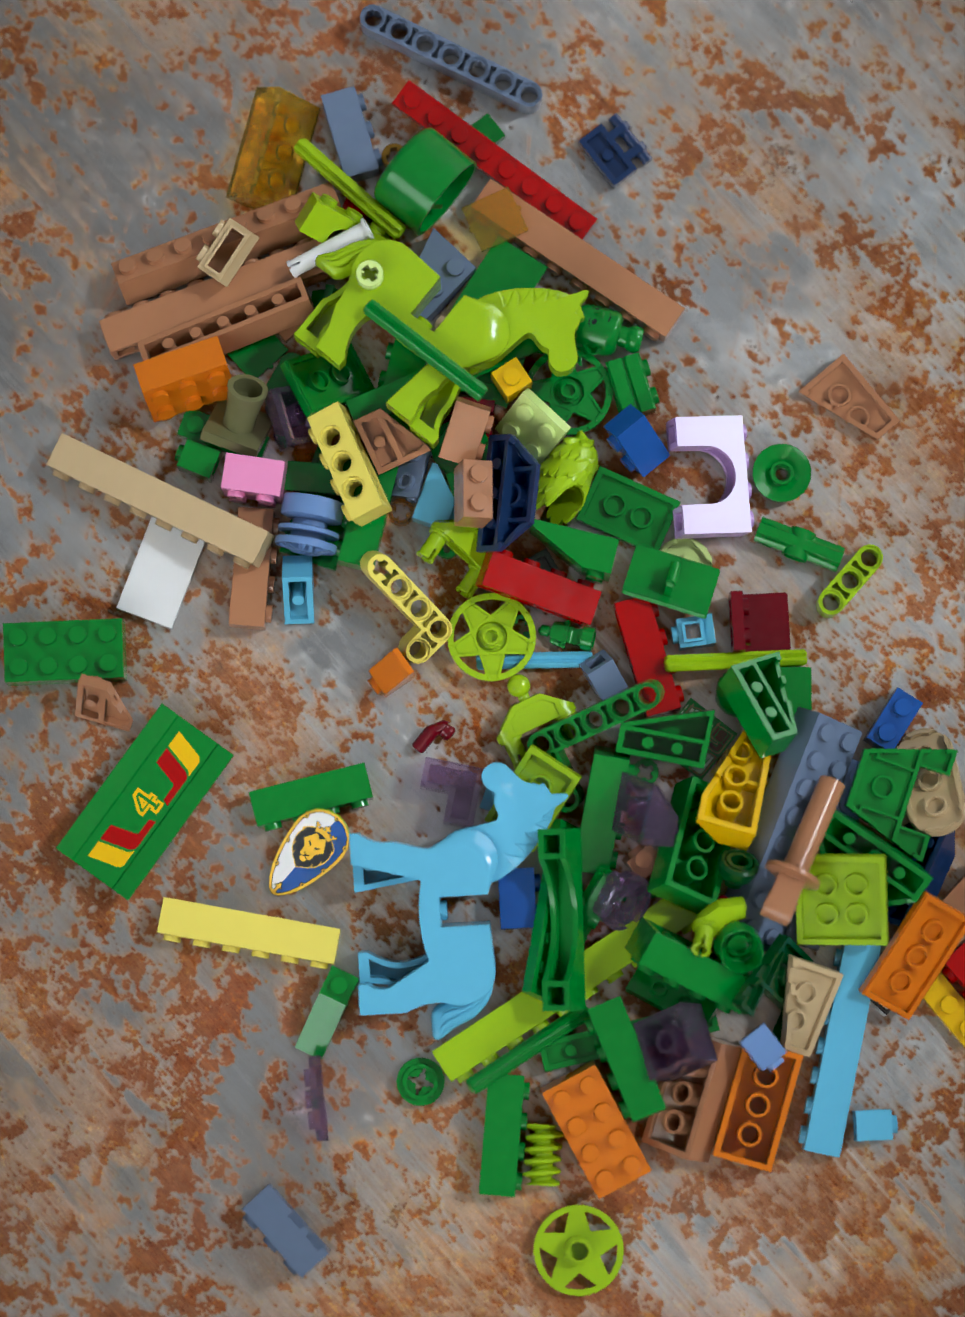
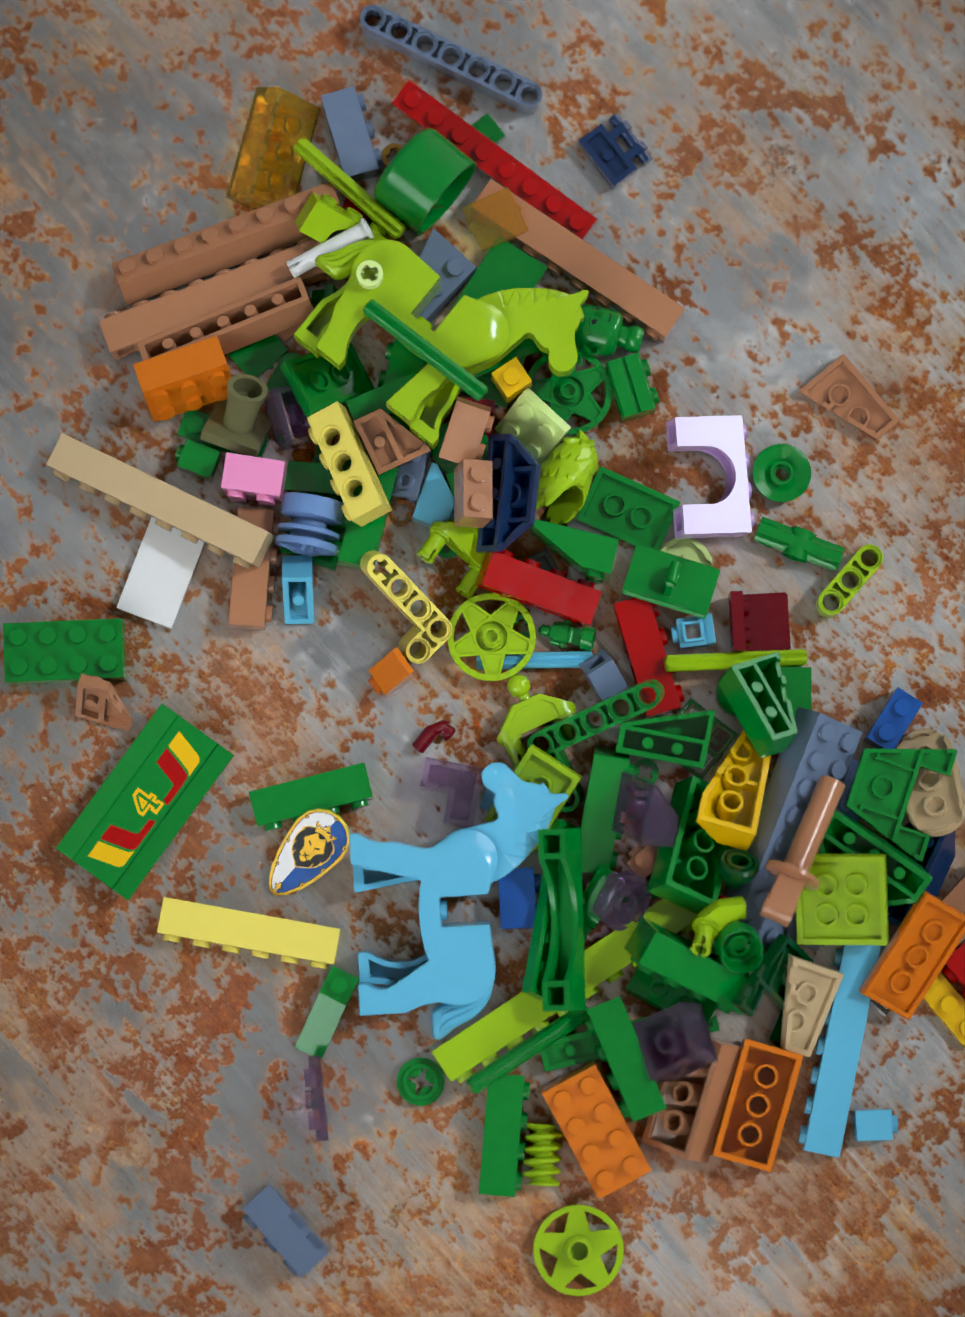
tan window [195,218,260,287] -> none
blue brick [603,404,670,478] -> none
medium blue brick [738,1023,787,1072] -> none

